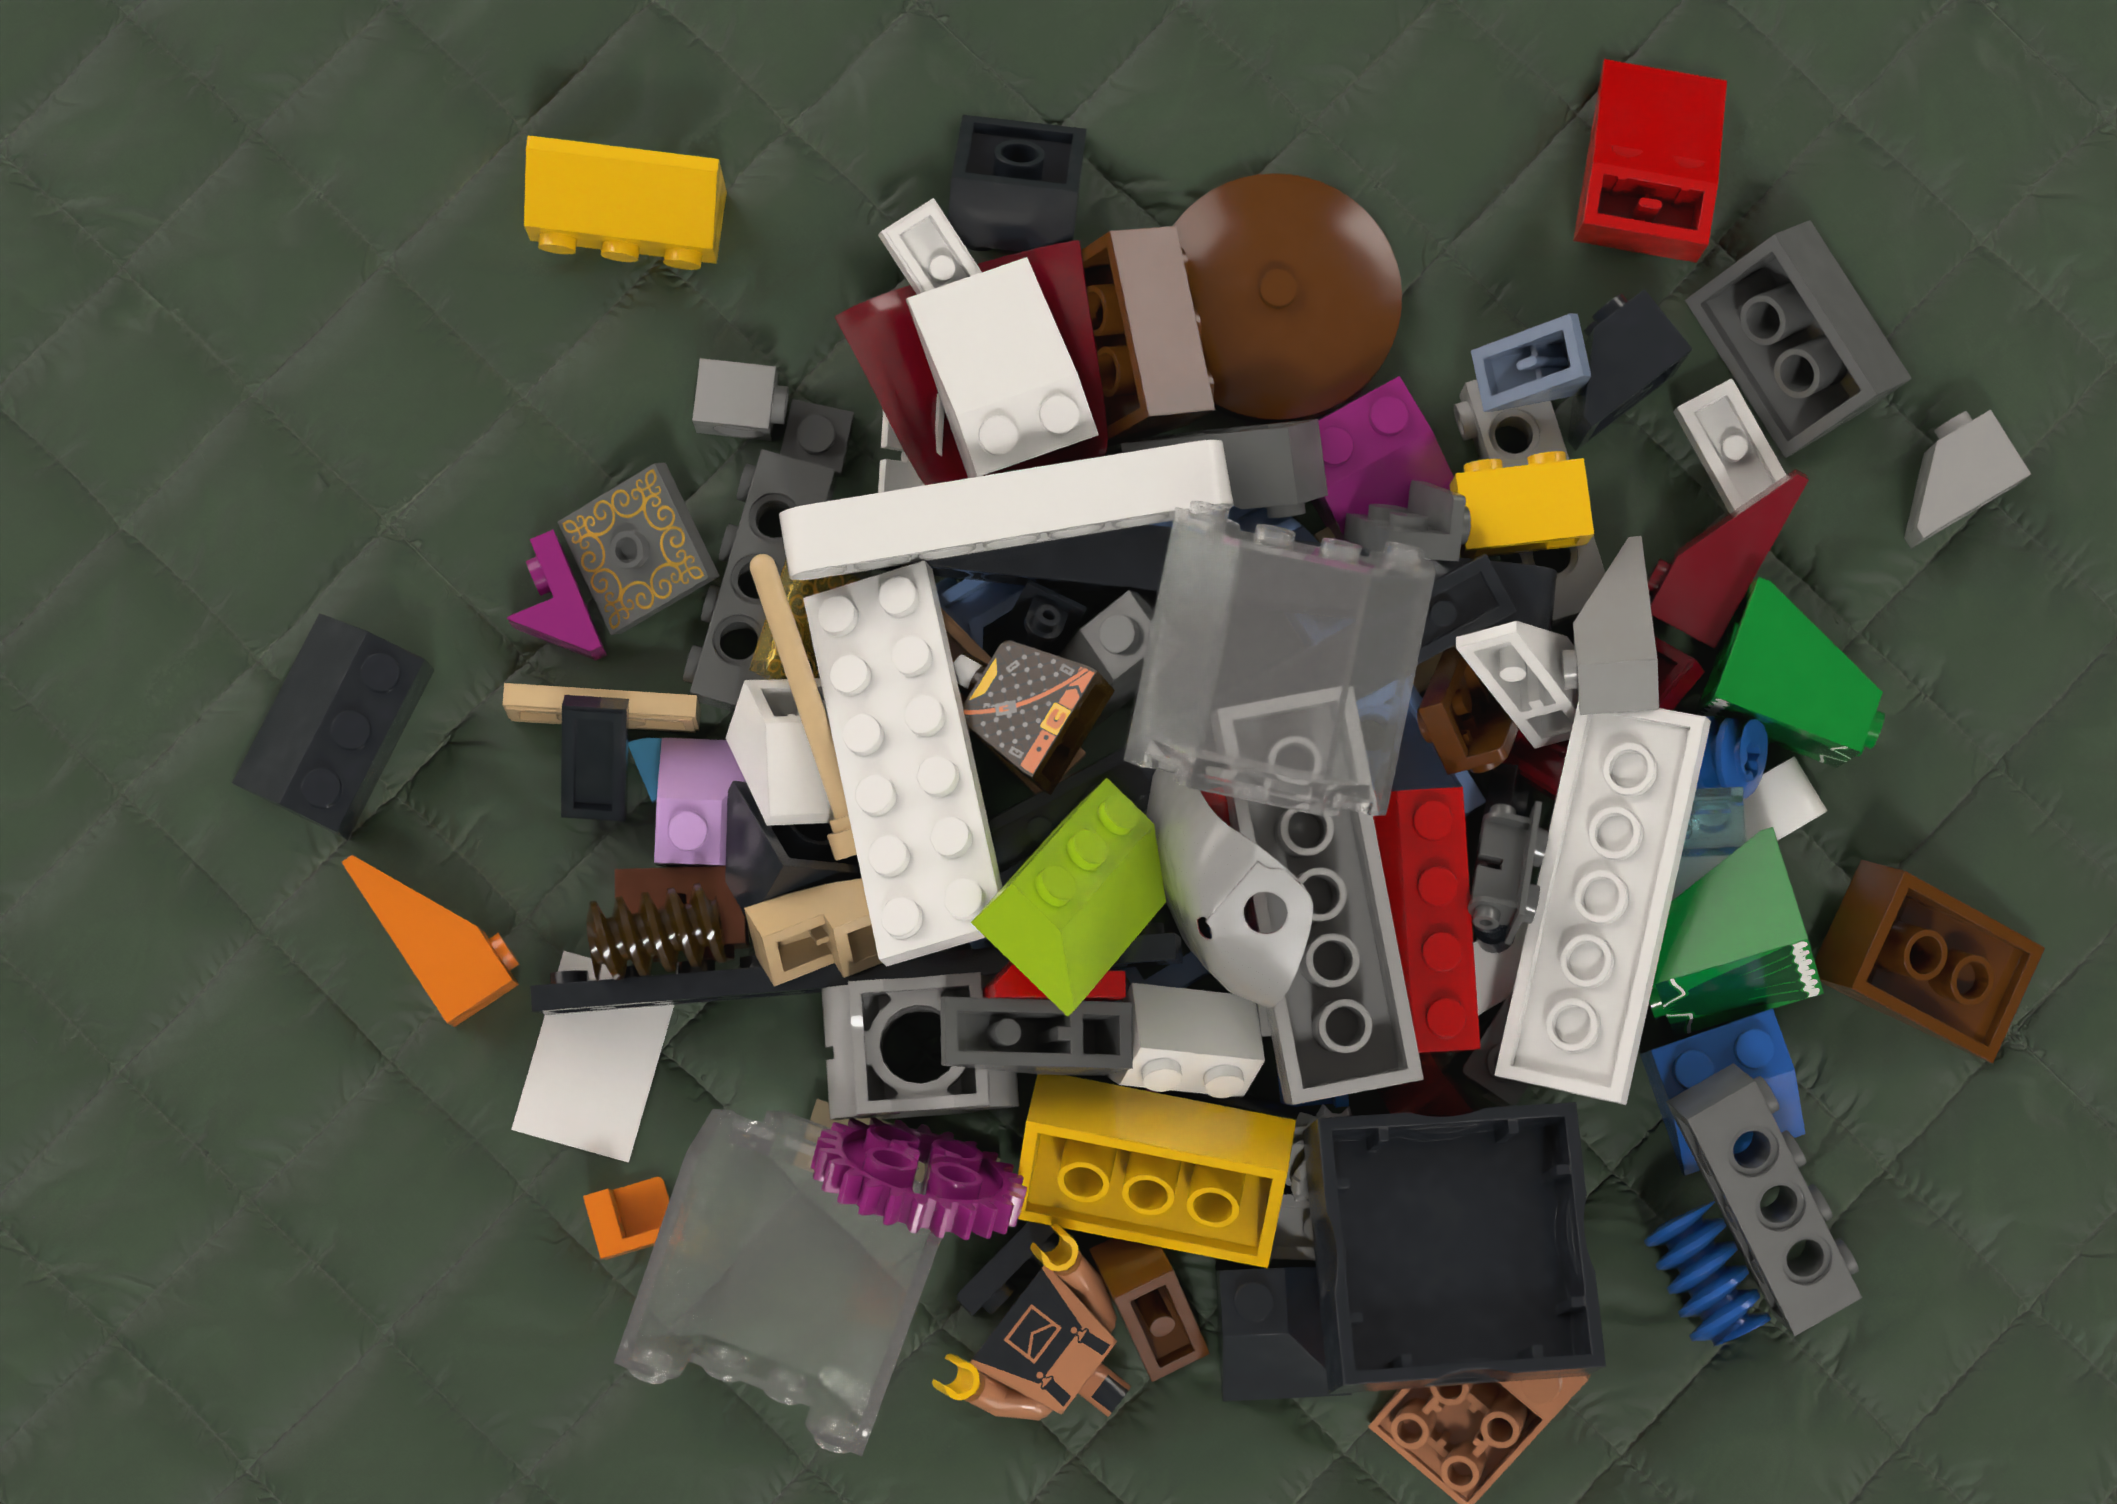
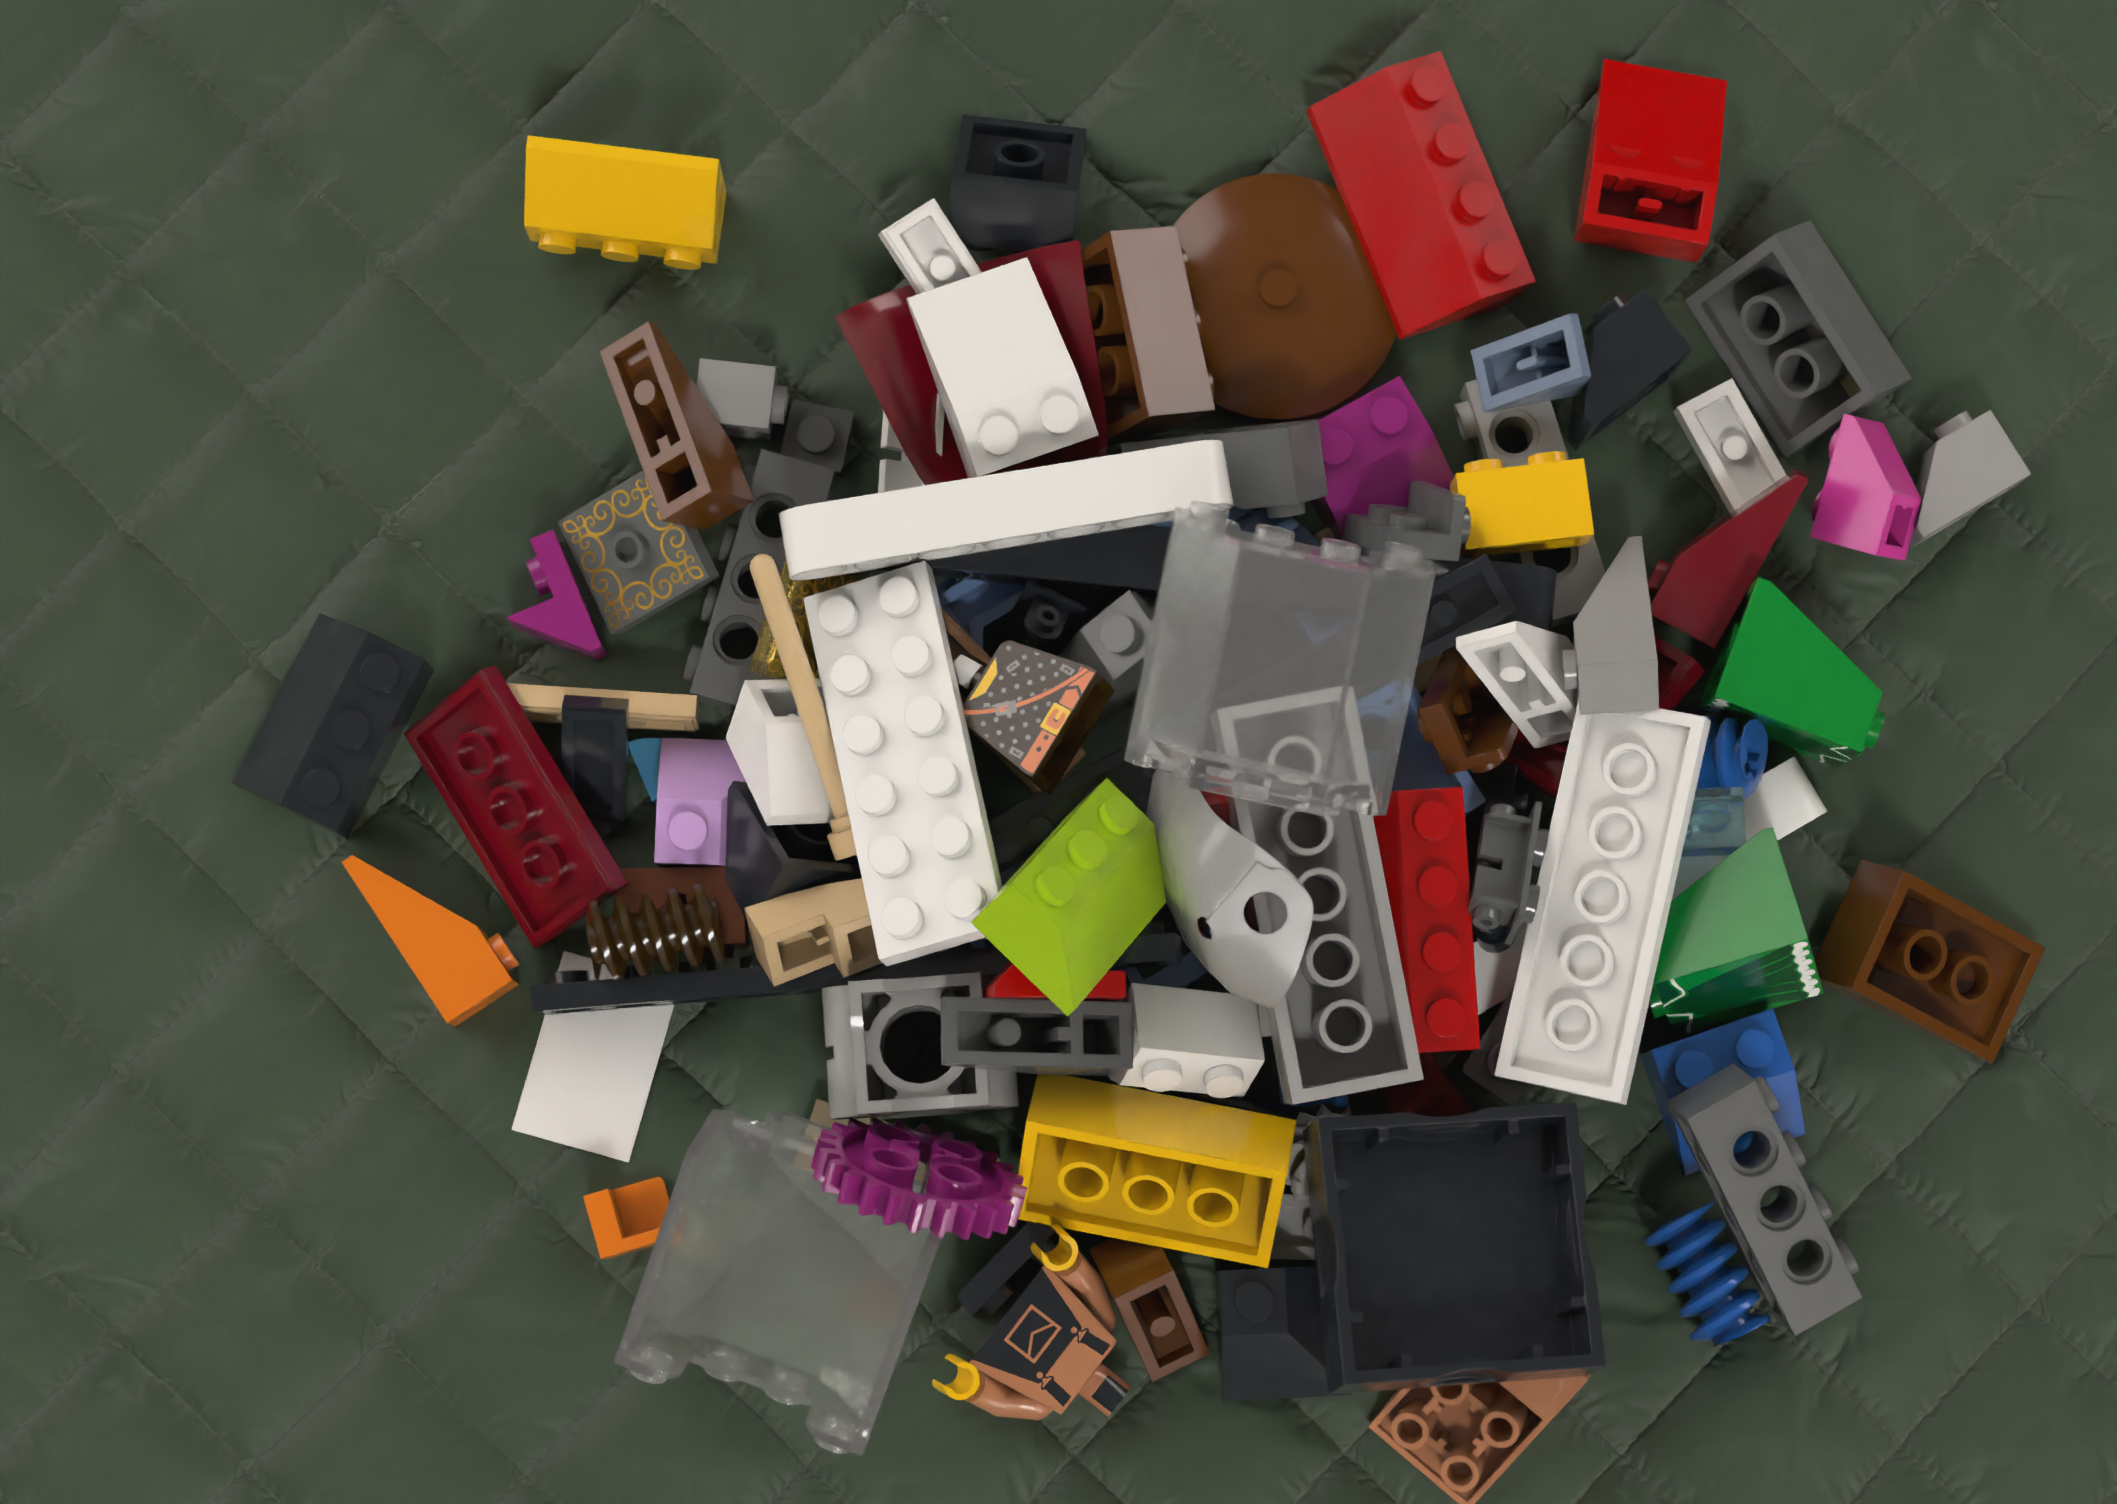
none -> dark red tile [403,665,629,950]
none -> reddish brown slope [599,321,754,530]
none -> red slope [1306,51,1536,340]
none -> dark pink slope [1810,414,1922,561]

